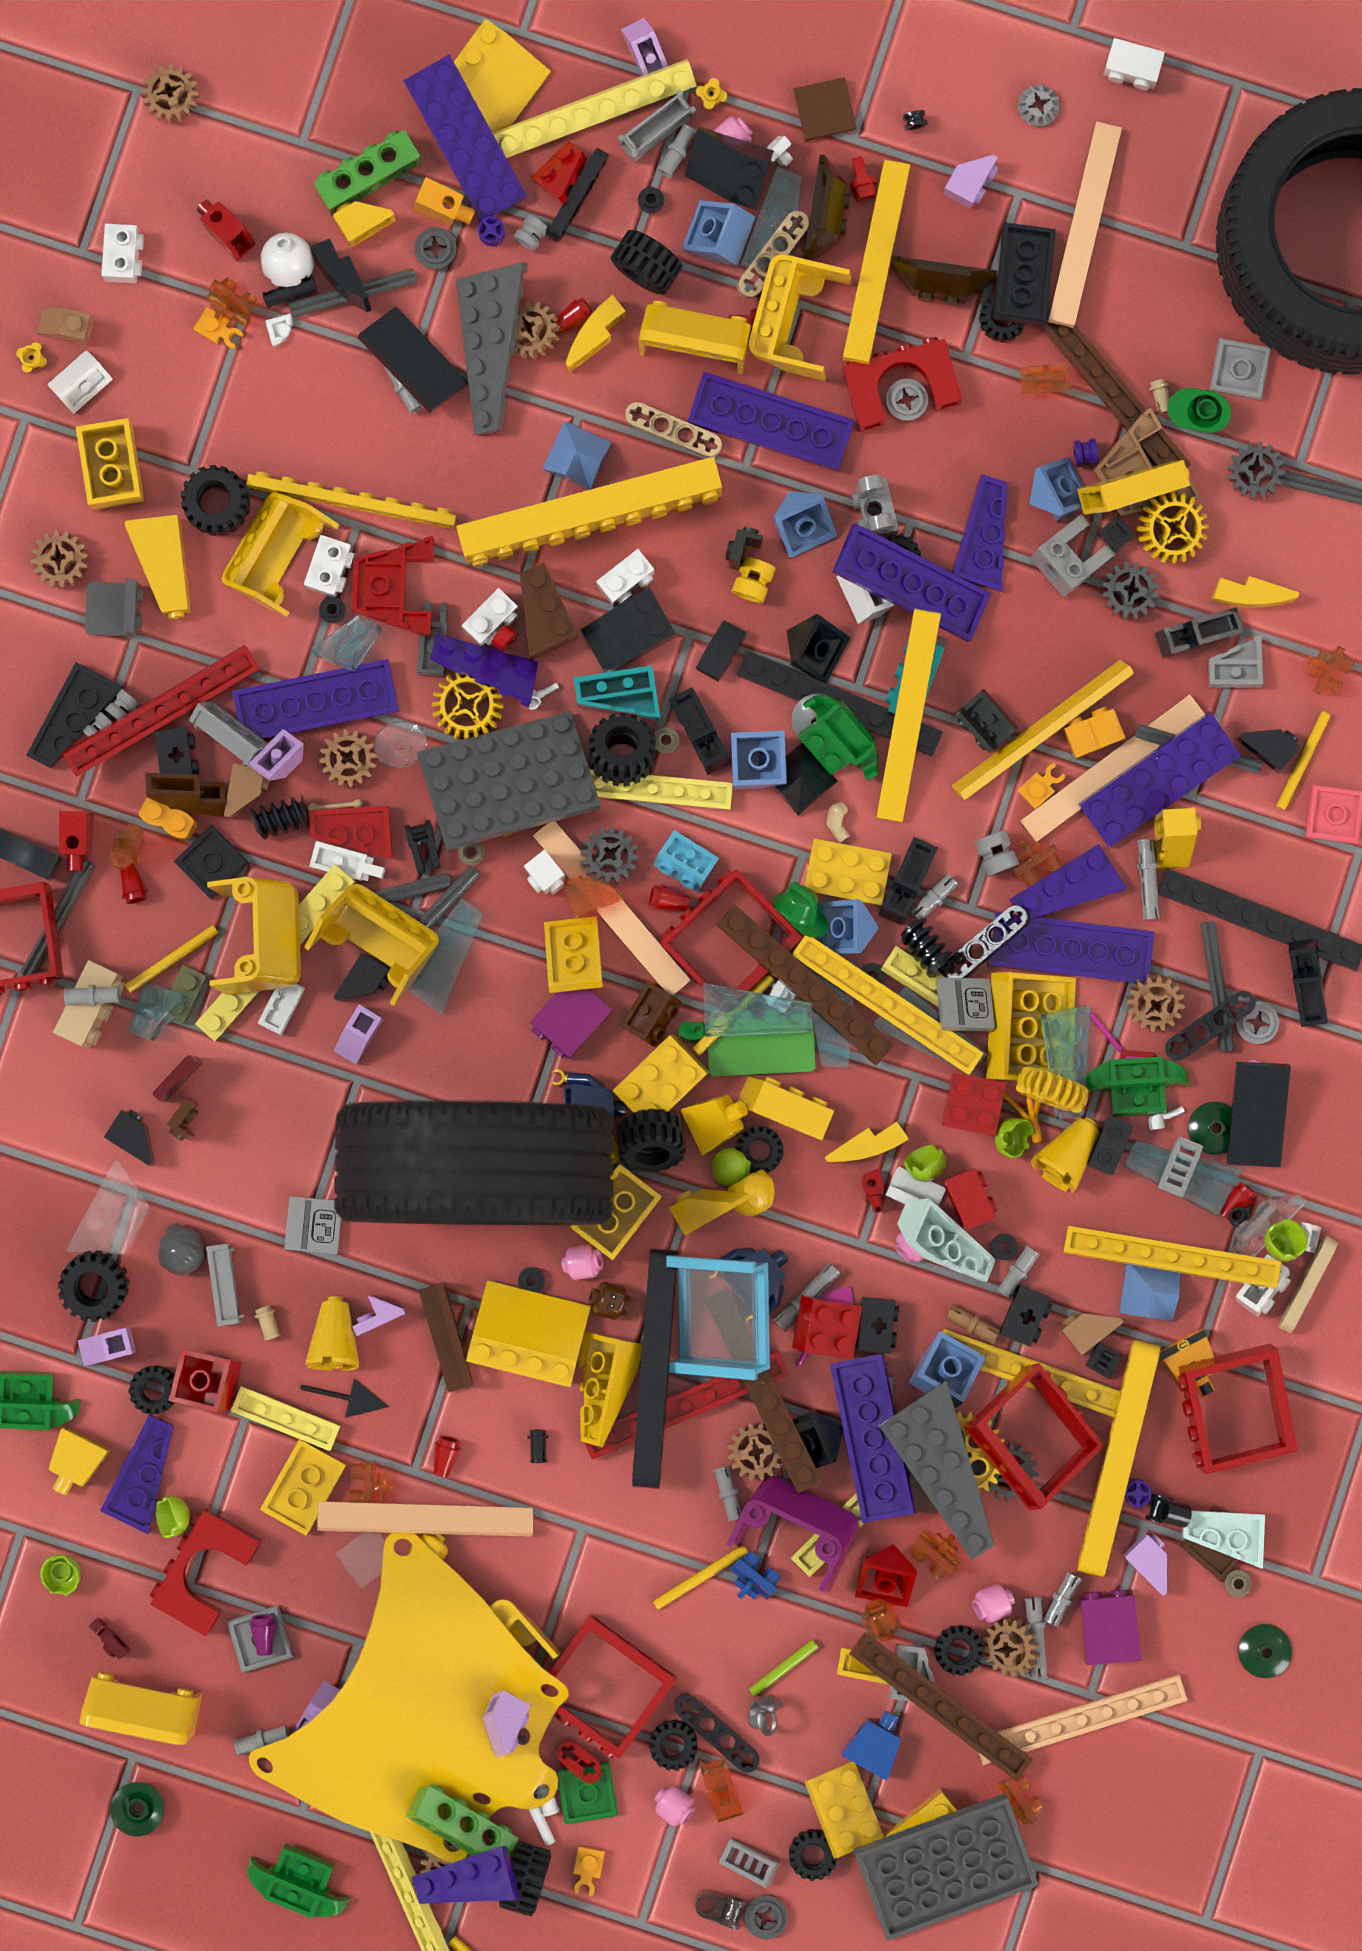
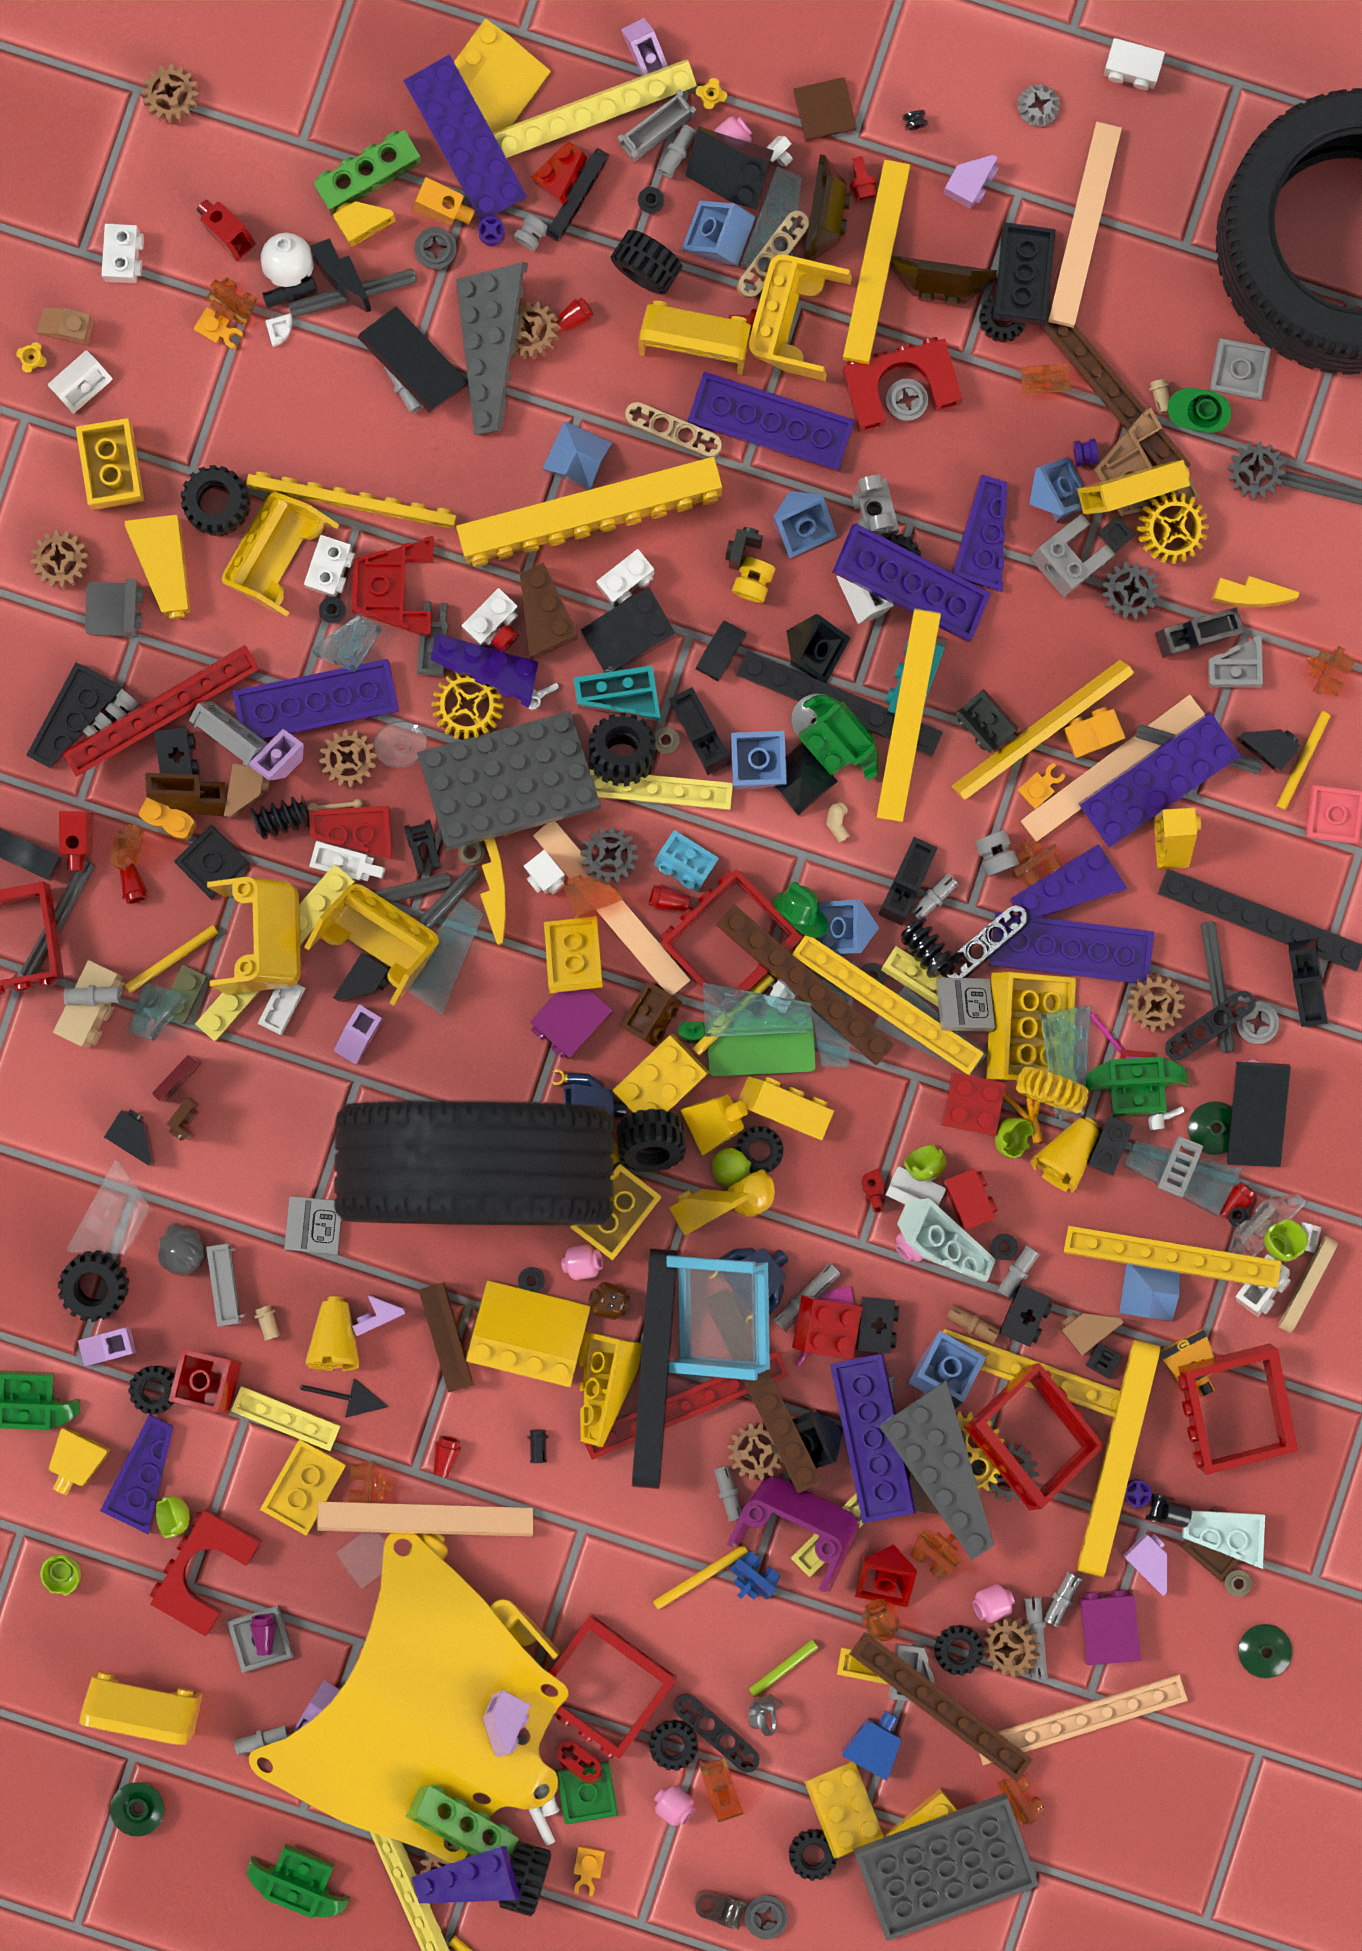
dark red plate [89,1617,131,1660] -> none
yellow slope [566,295,626,372] -> none
light grey slope [719,1838,781,1888] -> none
yellow plate [805,839,892,906] -> none
yellow slope [824,1122,909,1162] -> none
light grey pin [1137,839,1160,920] -> none
none -> yellow slope [480,838,506,946]

